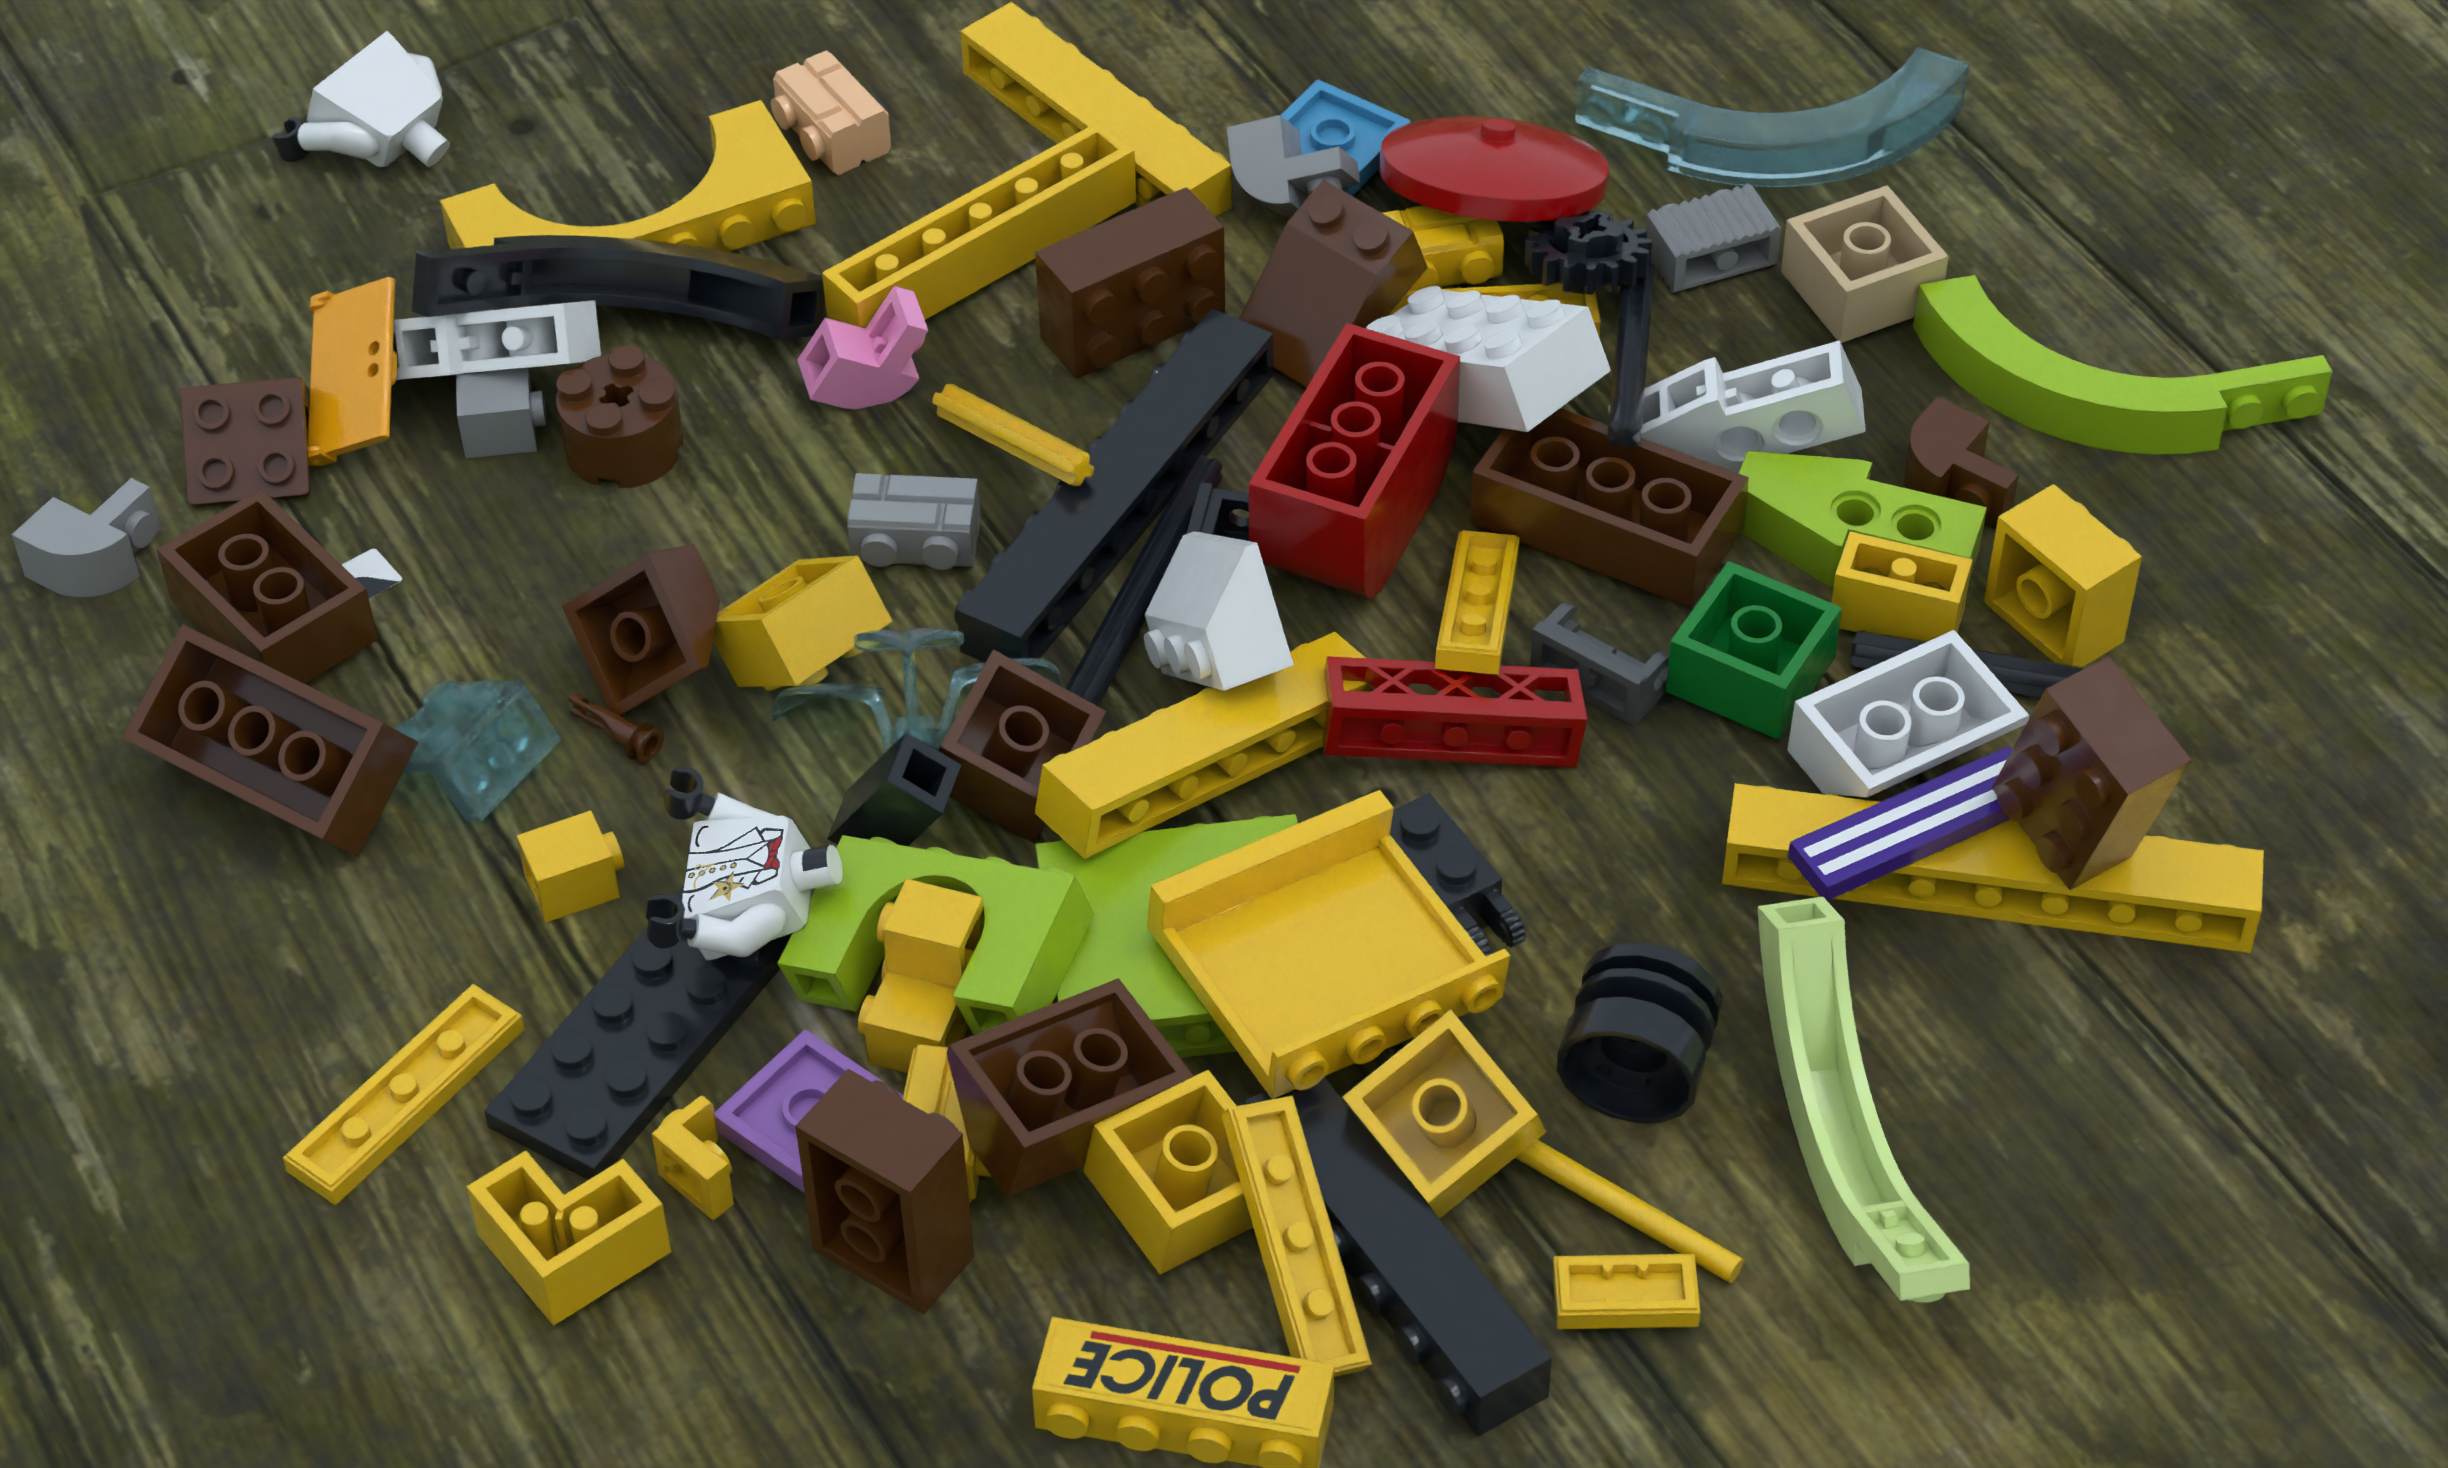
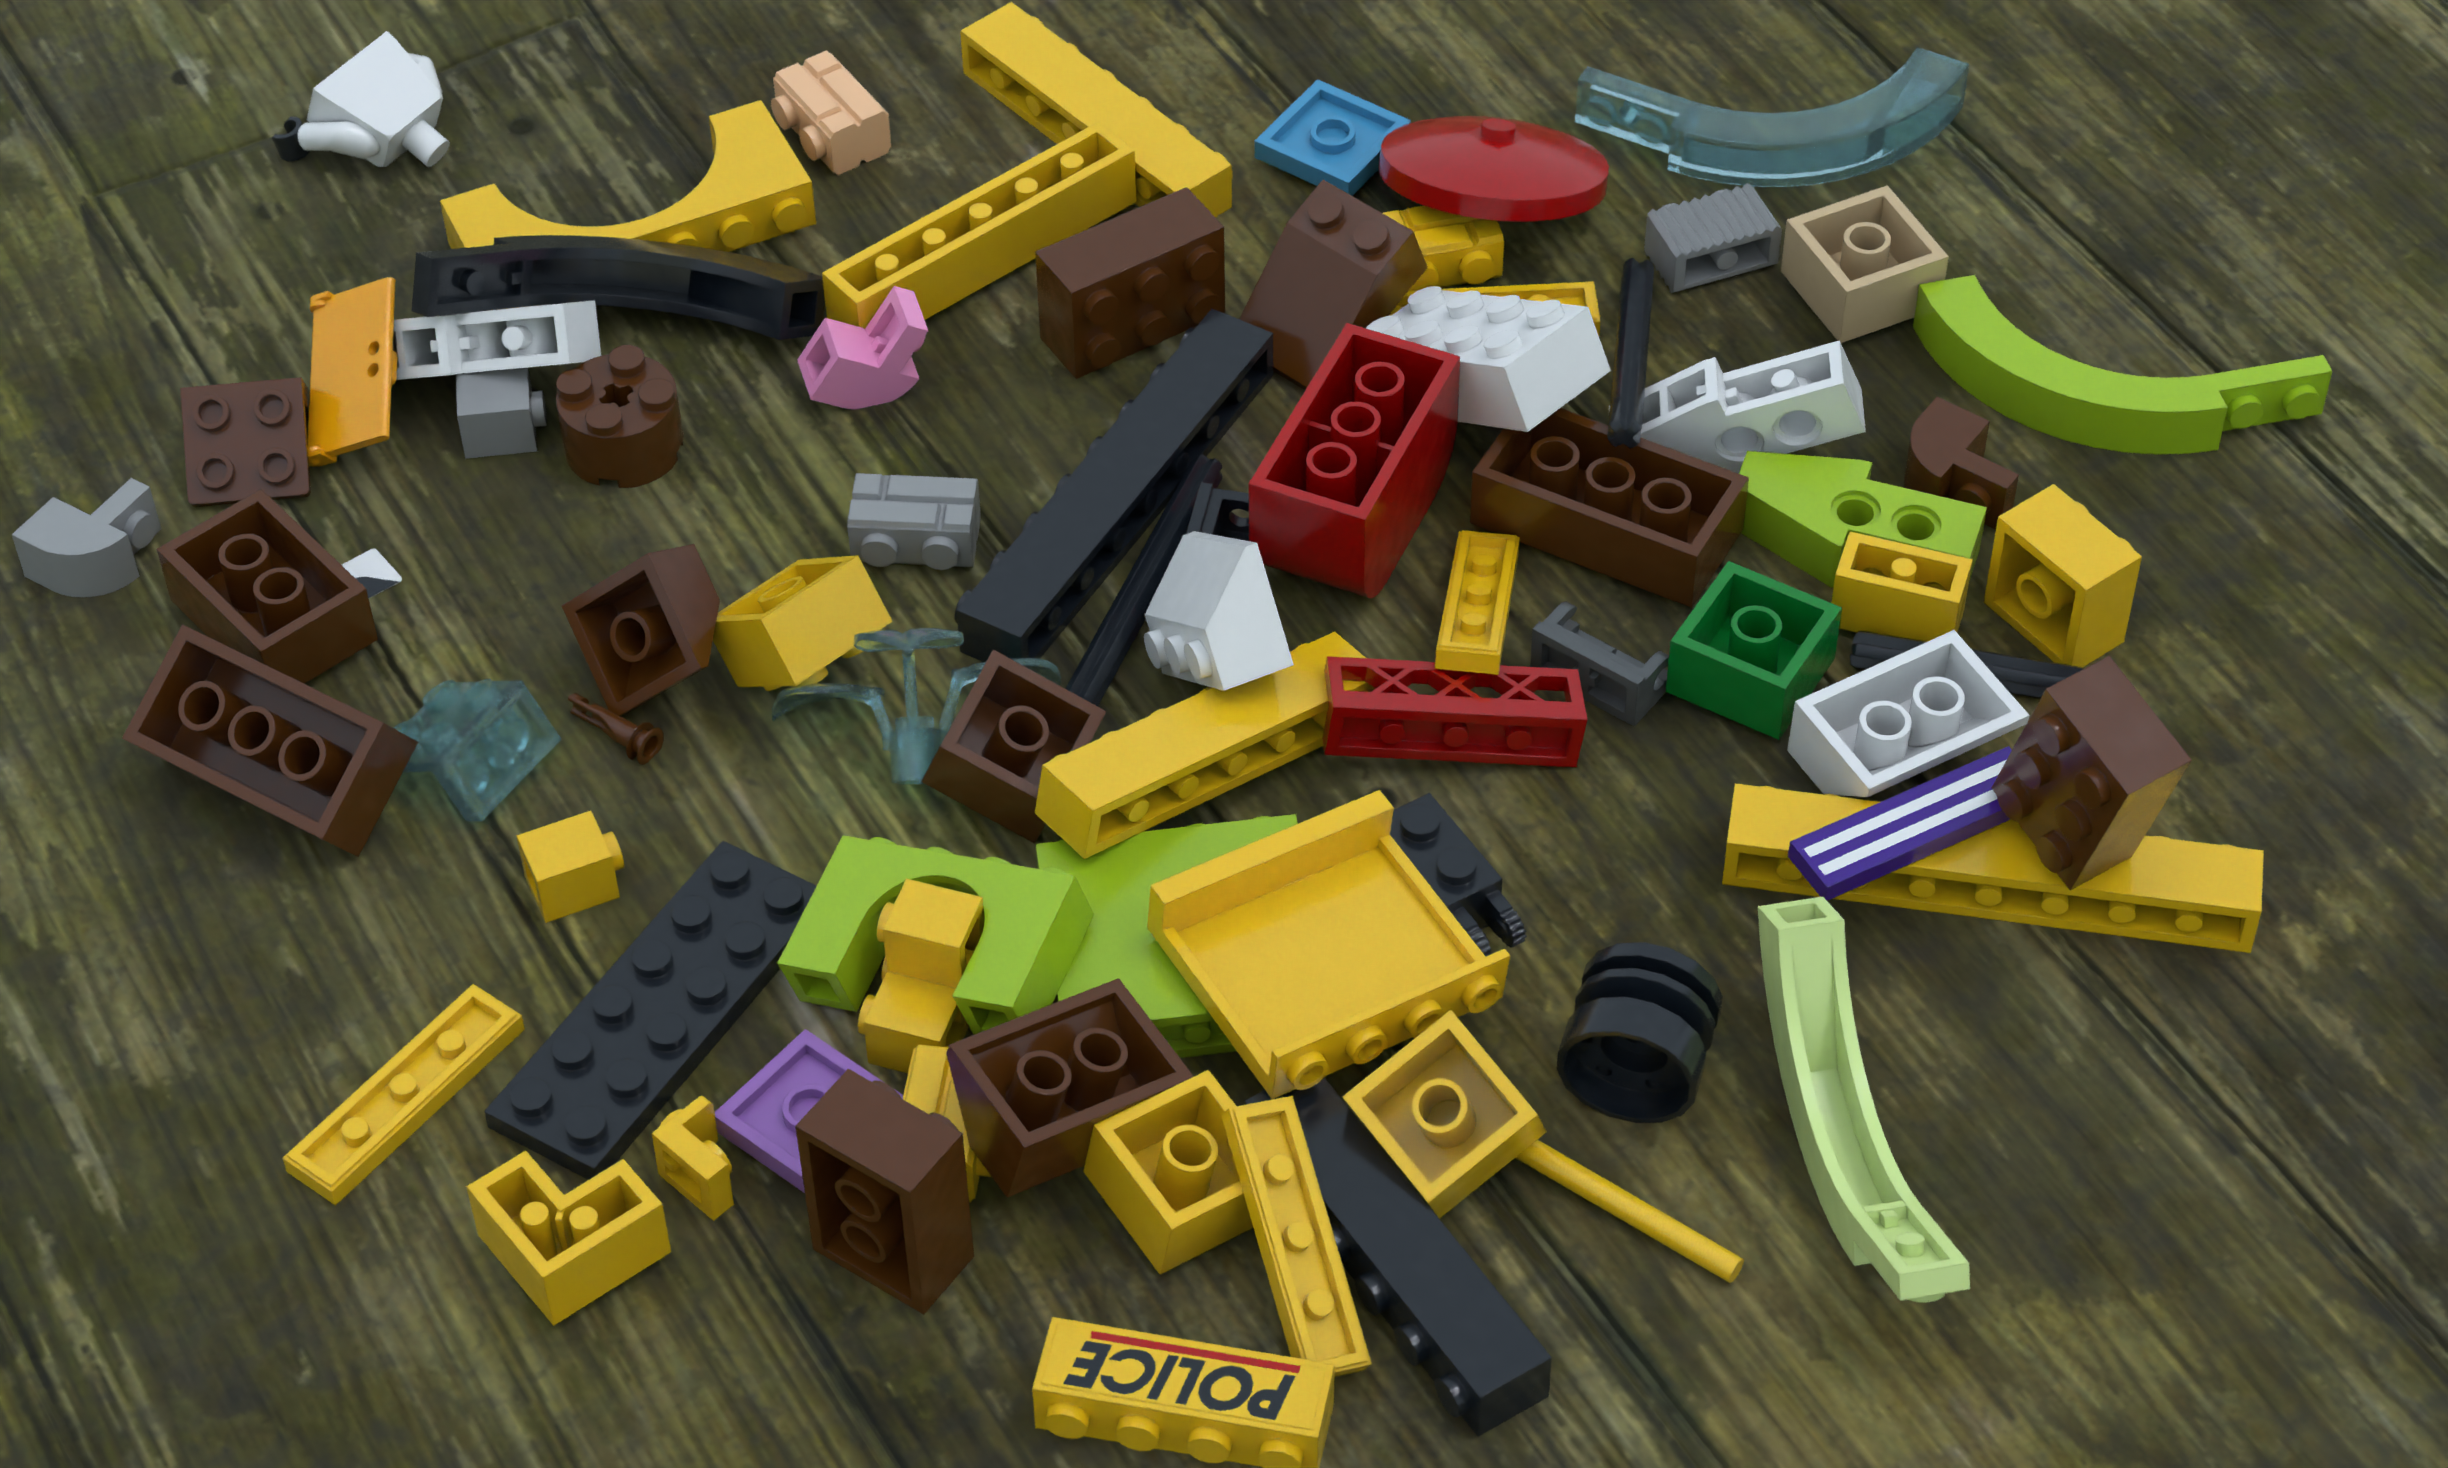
white torso [646,766,843,960] -> none
black brick [827,732,961,846] -> none
yellow axle [932,384,1094,486] -> none
light grey brick [1227,115,1360,218] -> none
black gear [1524,211,1652,294] -> none
yellow plate [1552,1254,1700,1329] -> none

